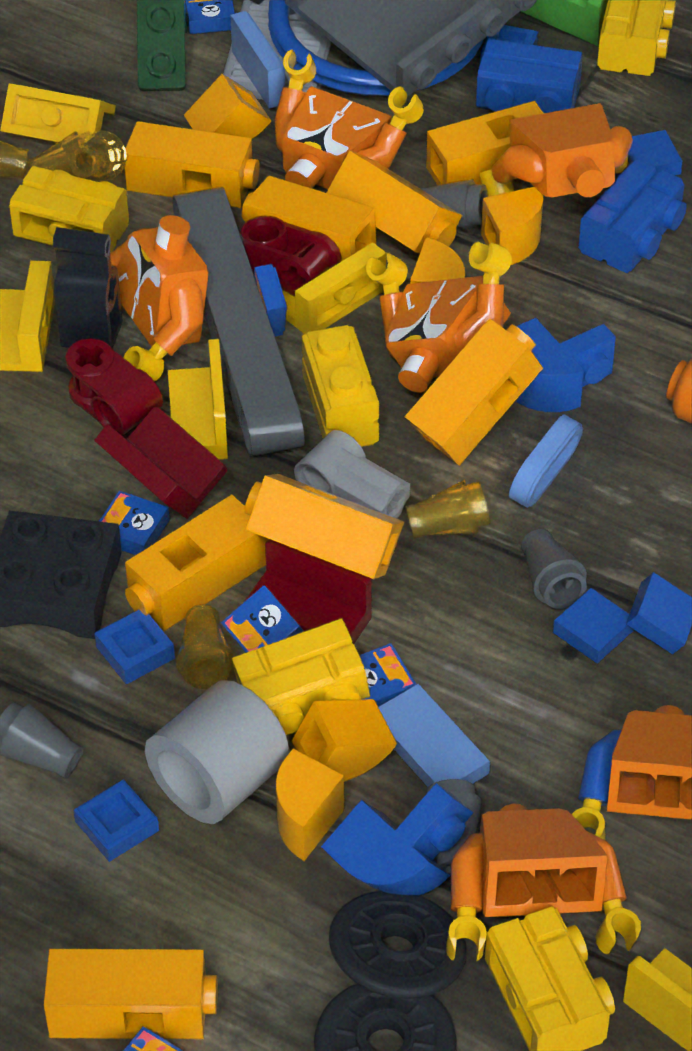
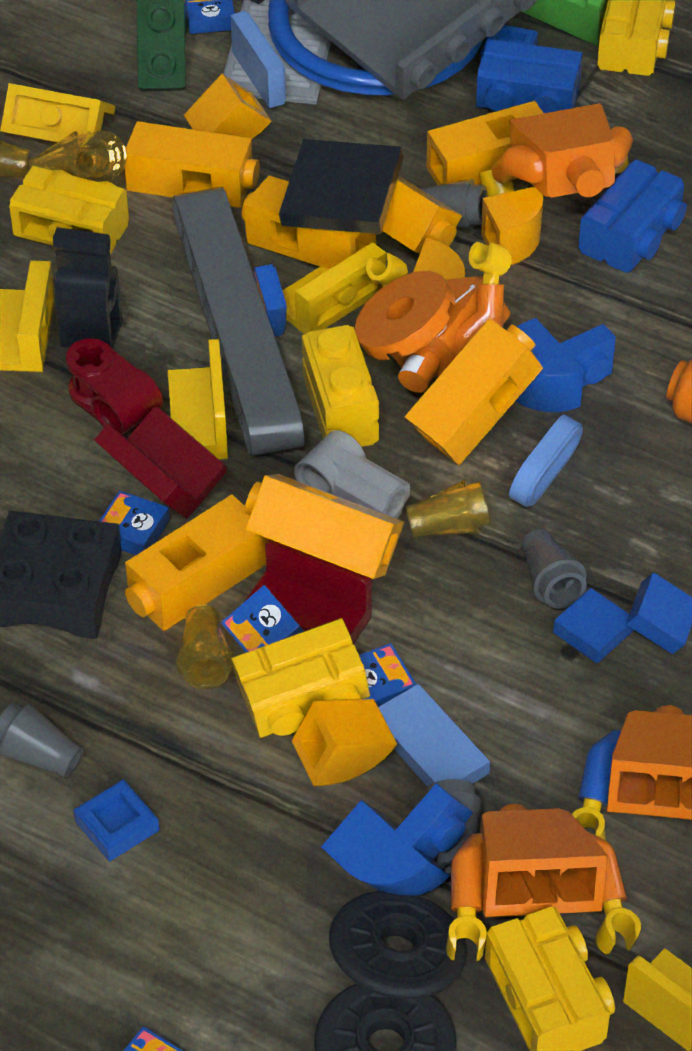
light orange brick [44,949,218,1039] -> none
blue tile [95,610,175,684] -> none
orange torso [110,215,209,381] -> none
light grey piece [144,680,290,824] -> none
dark red piece [241,216,341,296] -> none
orange torso [275,49,424,189] -> none
light orange brick [276,749,344,861] -> none
blue tile [628,130,683,175] -> none
none -> black tile [279,139,404,234]
none -> orange tile [354,270,456,360]

